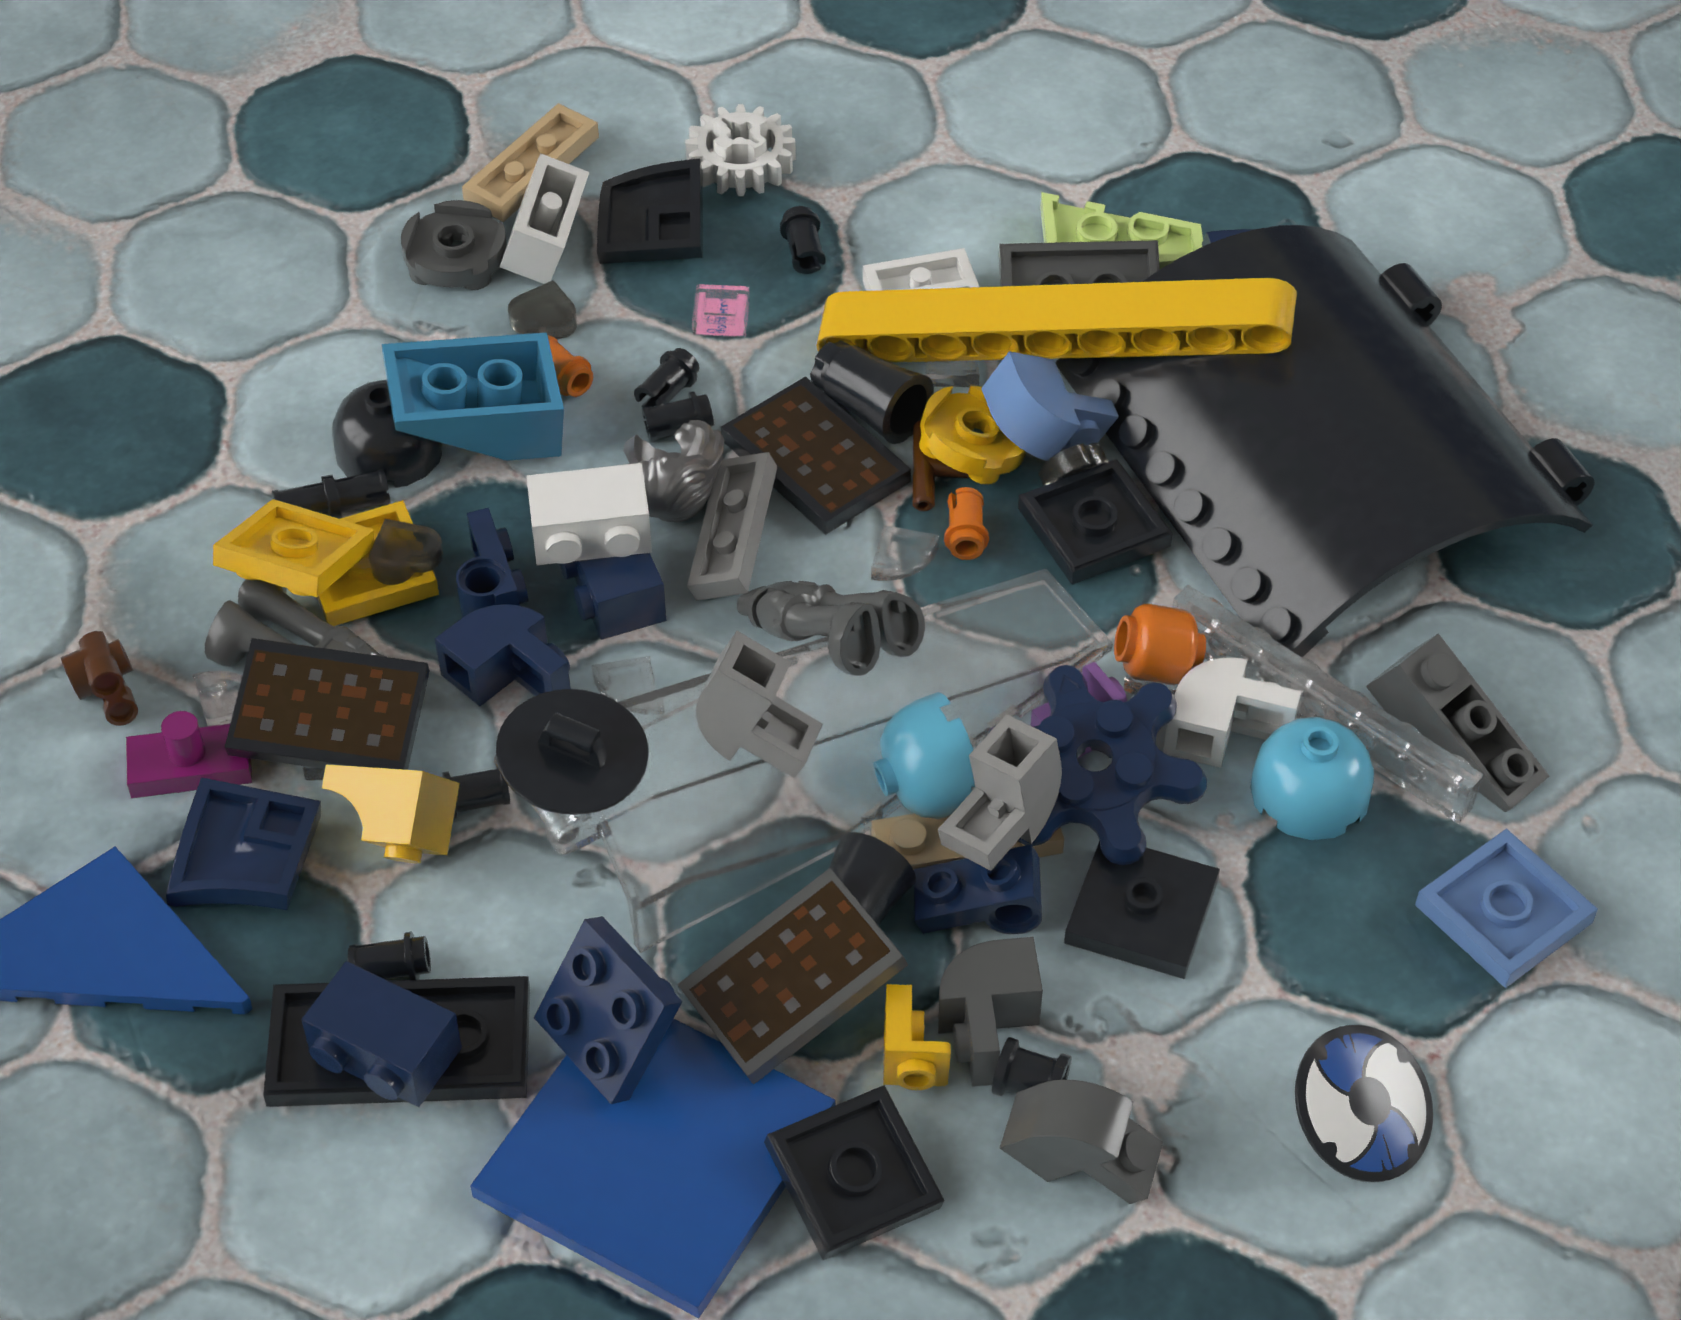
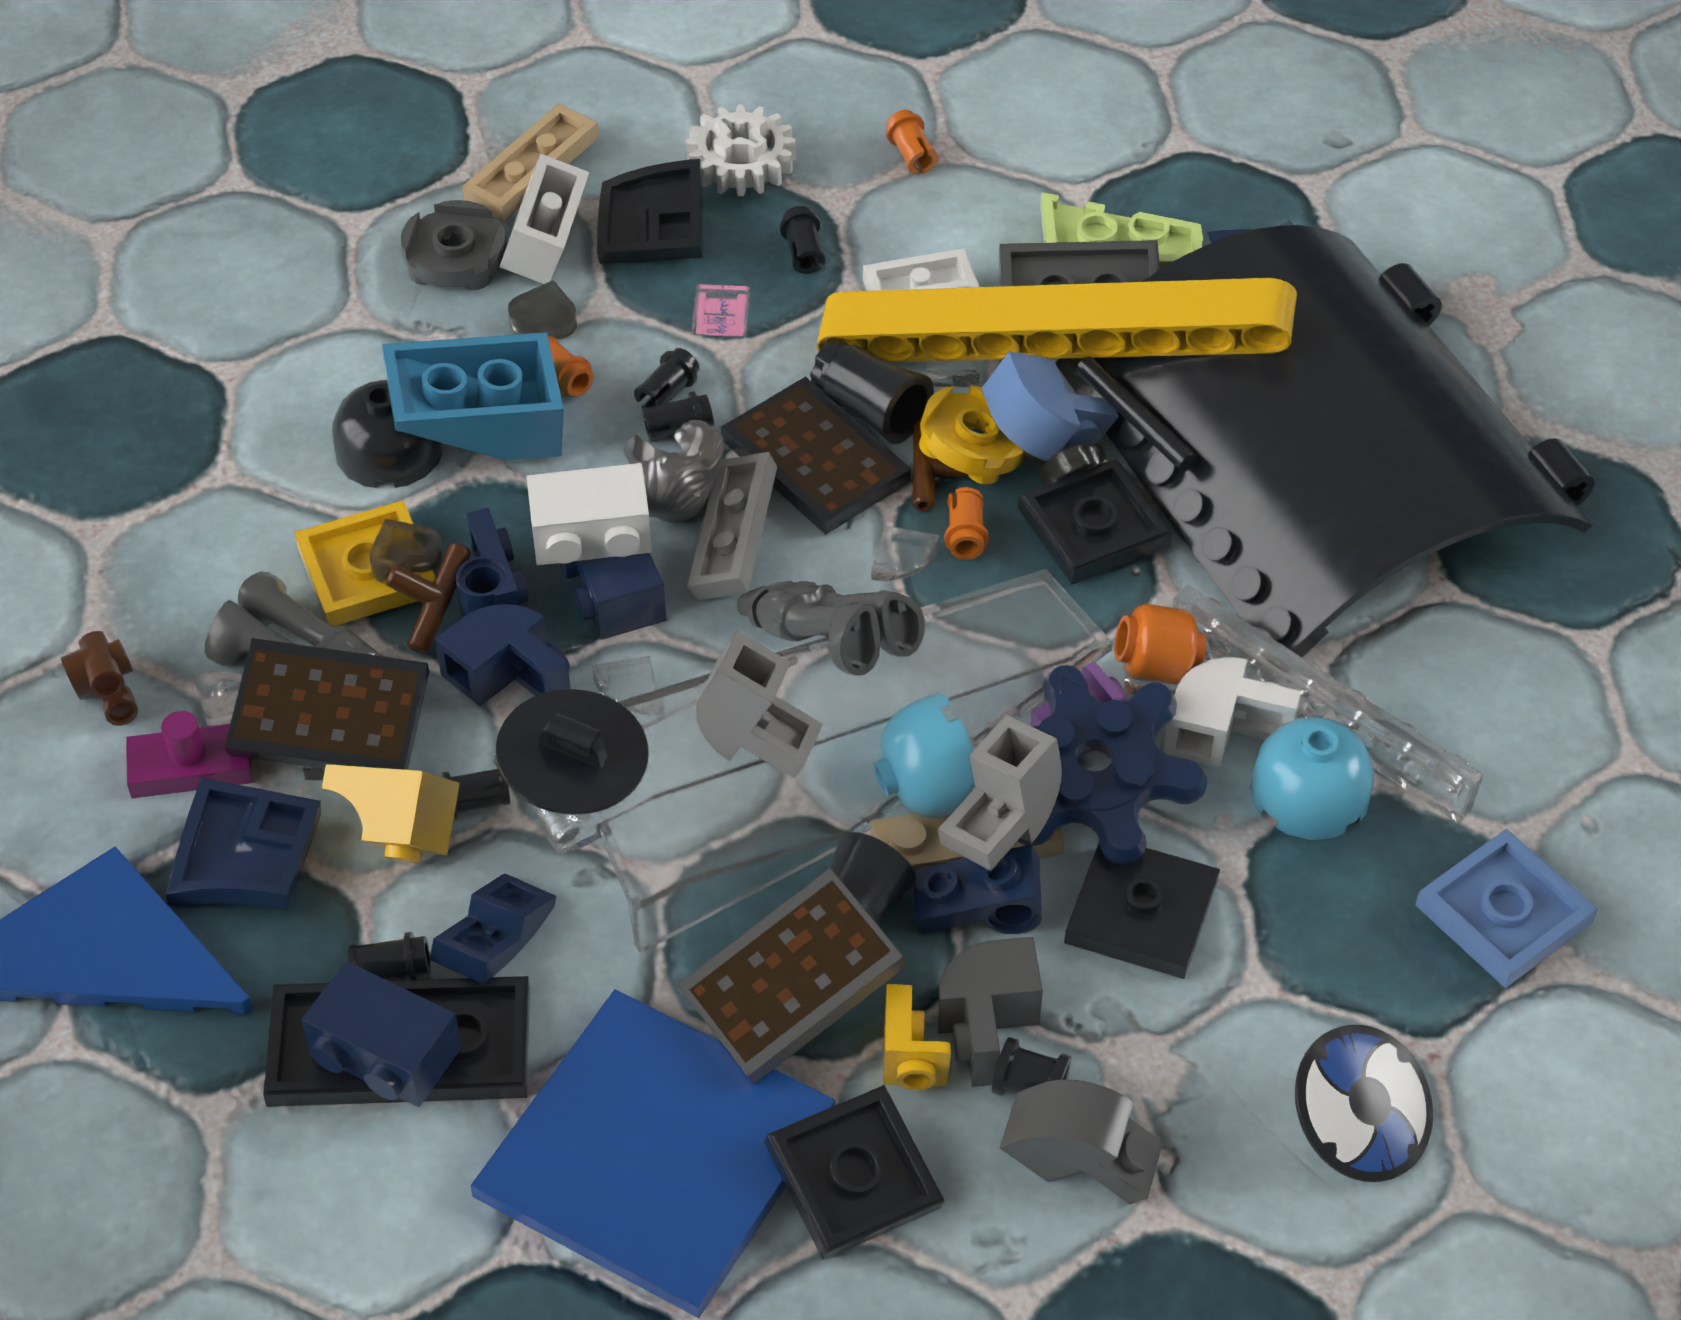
yellow plate [213,499,374,597] -> none
black pin [272,469,391,519] -> none
dark blue plate [534,916,683,1104] -> none
dark grey slope [1366,633,1549,812] -> none
none -> reddish brown piece [384,542,471,654]
none -> dark blue slope [430,873,557,984]
none -> orange pin [886,110,938,174]
none -> black bar [1076,356,1197,472]

